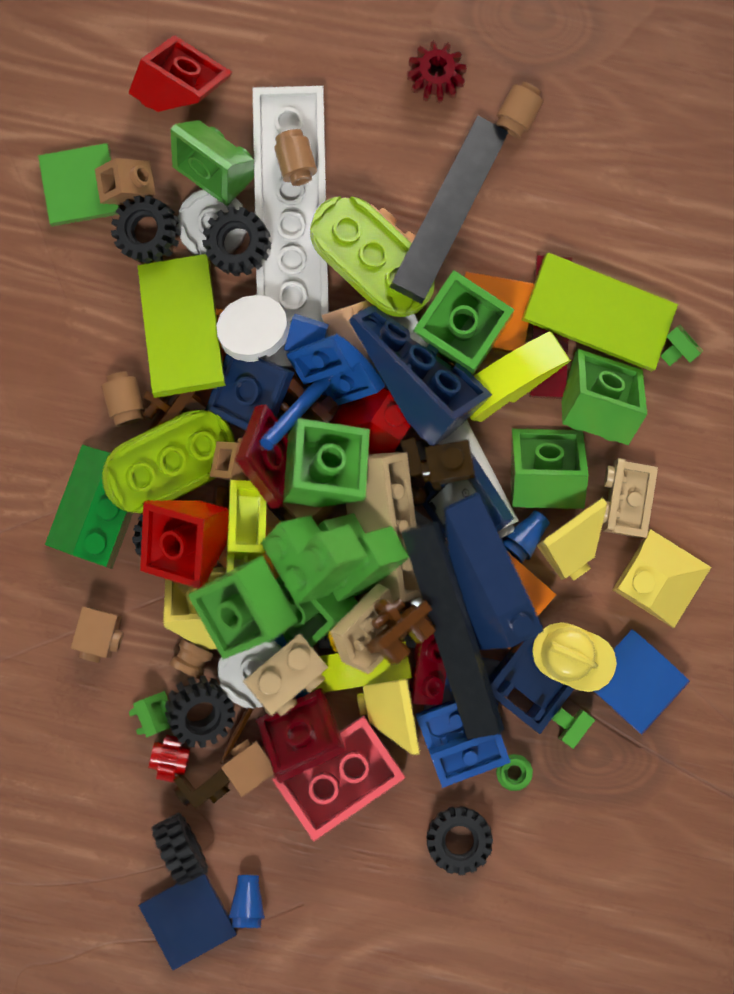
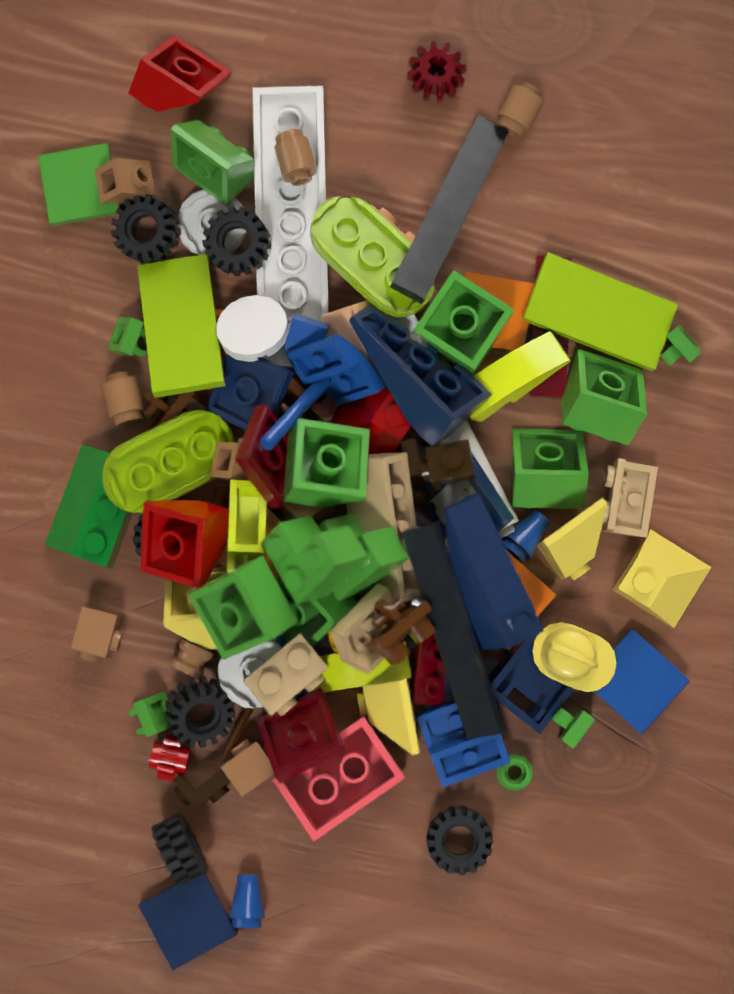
none -> bright green tile [107,317,147,356]

